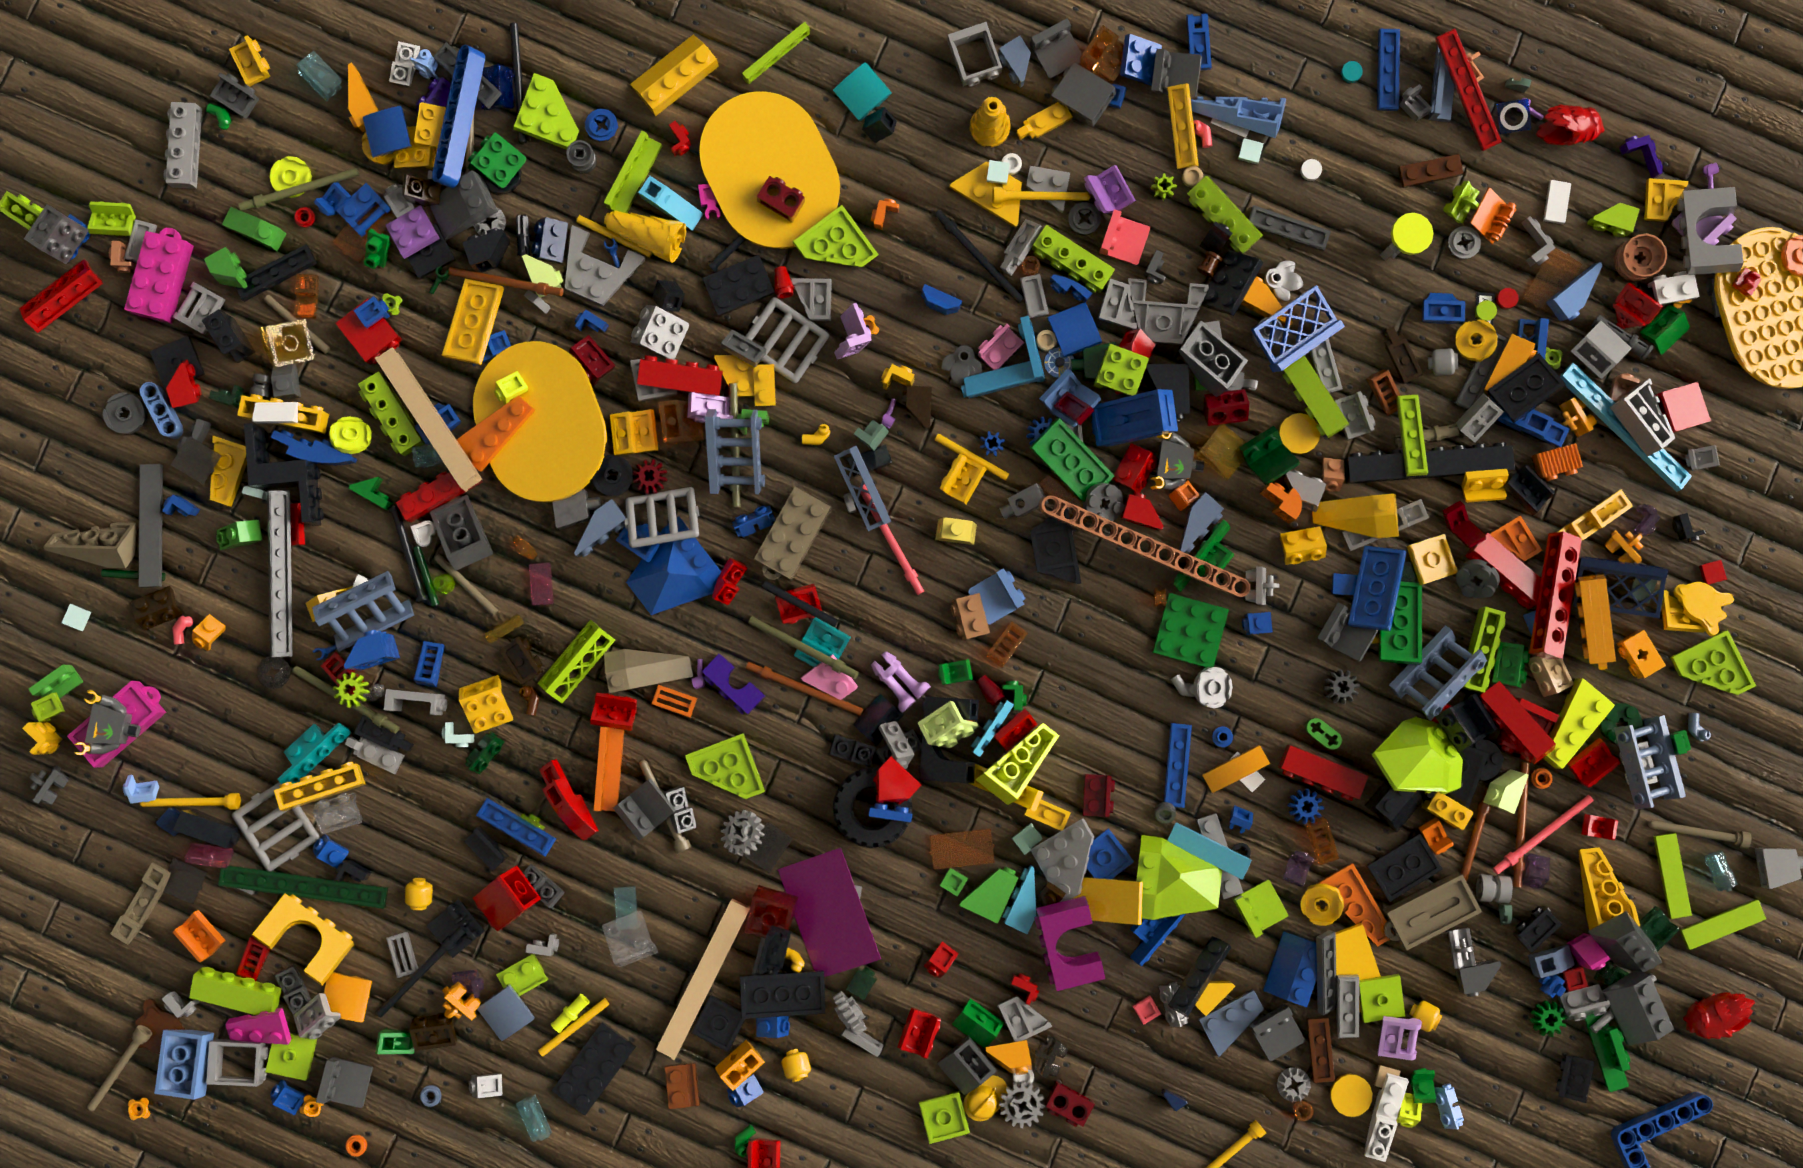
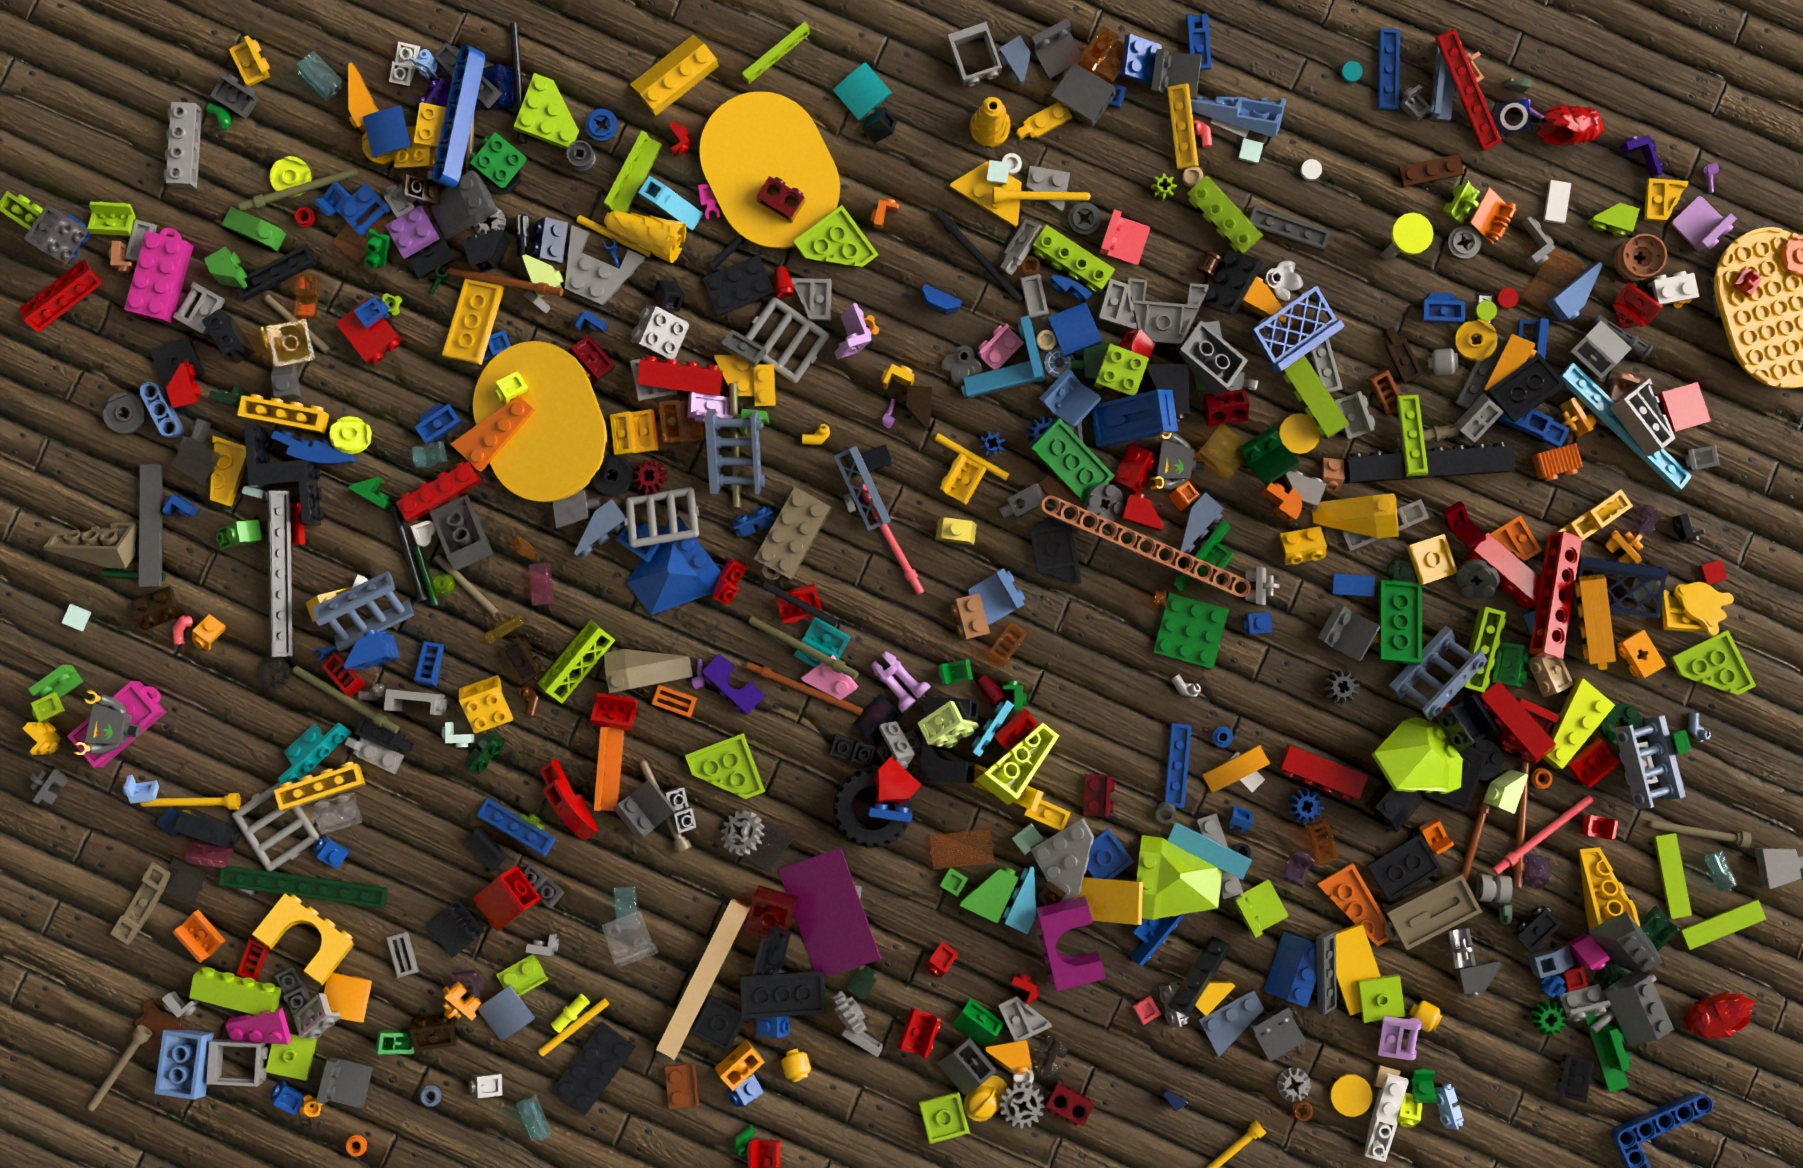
light orange plate [128,1097,151,1120] -> none
dark grey wheel [249,374,272,398] -> none
white slope [252,402,298,424] -> none
lime gear [333,672,370,708] -> none
black bracket [335,860,372,882] -> none
lime brick [358,371,425,456] -> none
tan tile [375,347,482,492] -> none
black bar [376,926,467,1017] -> none
yellow head [405,878,433,910] -> none
yellow arm [785,948,805,972] -> none
sand green panel [854,420,889,451] -> none
dark red tile [1054,391,1094,425] -> none
medium lavender bracket [1084,165,1136,213] -> none
dark grey bracket [1143,250,1166,285] -> none
tile [1193,667,1233,708] -> none
black slope [1199,222,1233,254] -> none
yellow plate [1301,883,1344,926] -> none
bright green beam [1305,718,1342,750] -> none
reddish brown plate [1306,1017,1335,1083] -> none
light grey tile [1337,974,1359,1038] -> none
blue tile [1348,546,1407,632] -> none
yellow bracket [1421,791,1473,830] -> none
yellow bracket [1461,469,1509,503] -> none
black bracket [1503,465,1555,516] -> none
lime plate [1545,347,1563,370] -> none
green panel [1640,305,1690,355] -> none
light grey arch [1677,187,1743,275] -> none

